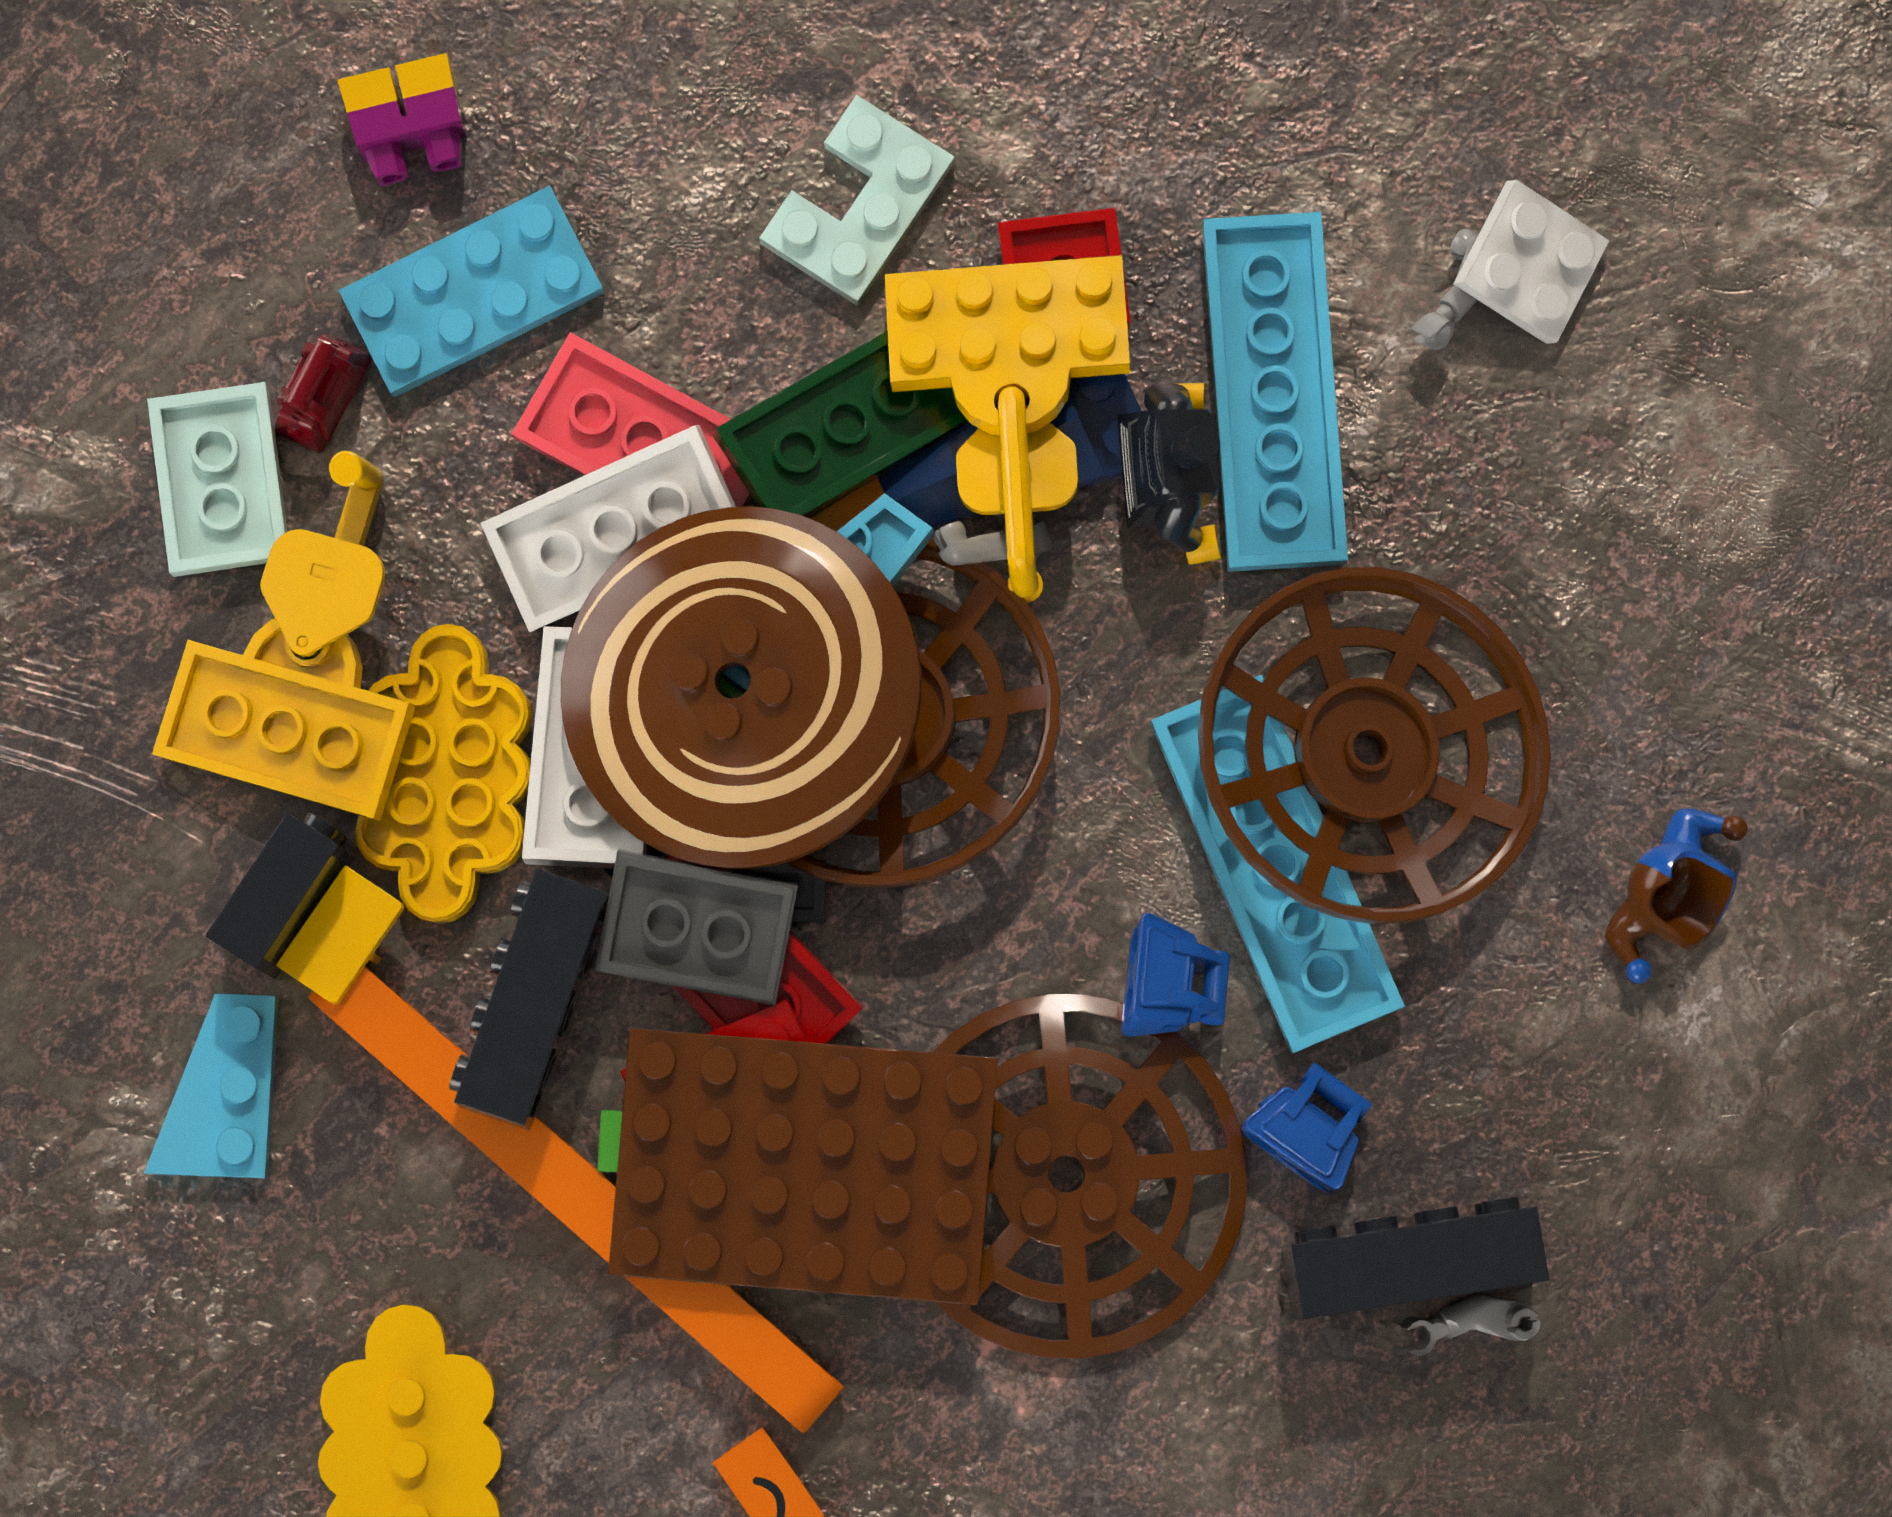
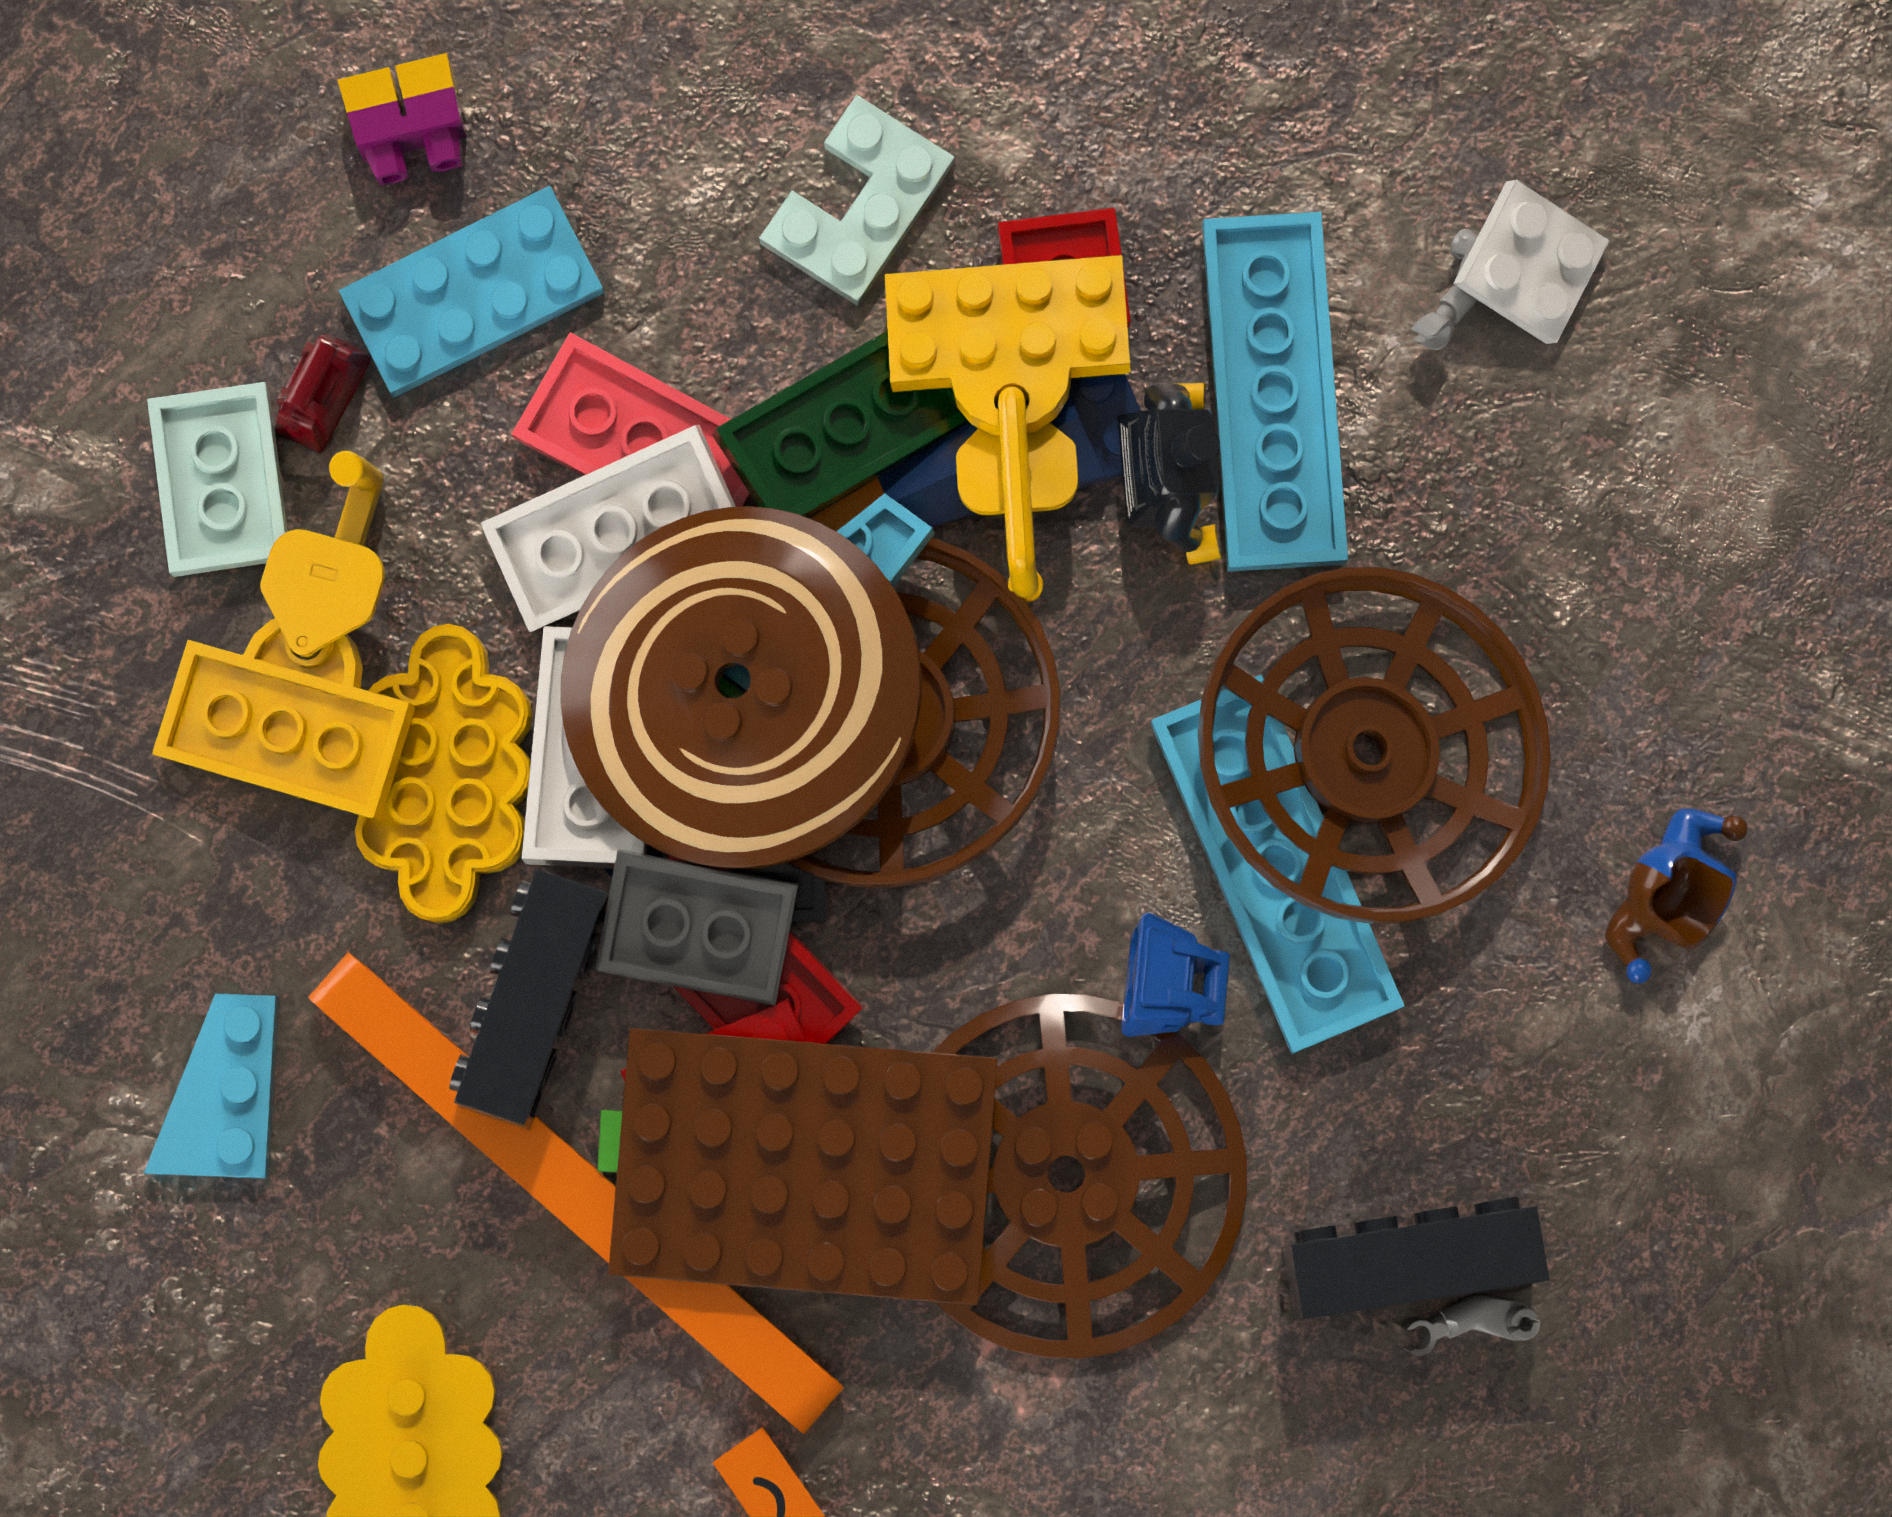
black brick [205,812,355,979] -> none
yellow panel [276,865,404,1005] -> none
light grey arm [933,521,1053,566] -> none
blue piece [1240,1062,1372,1196] -> none

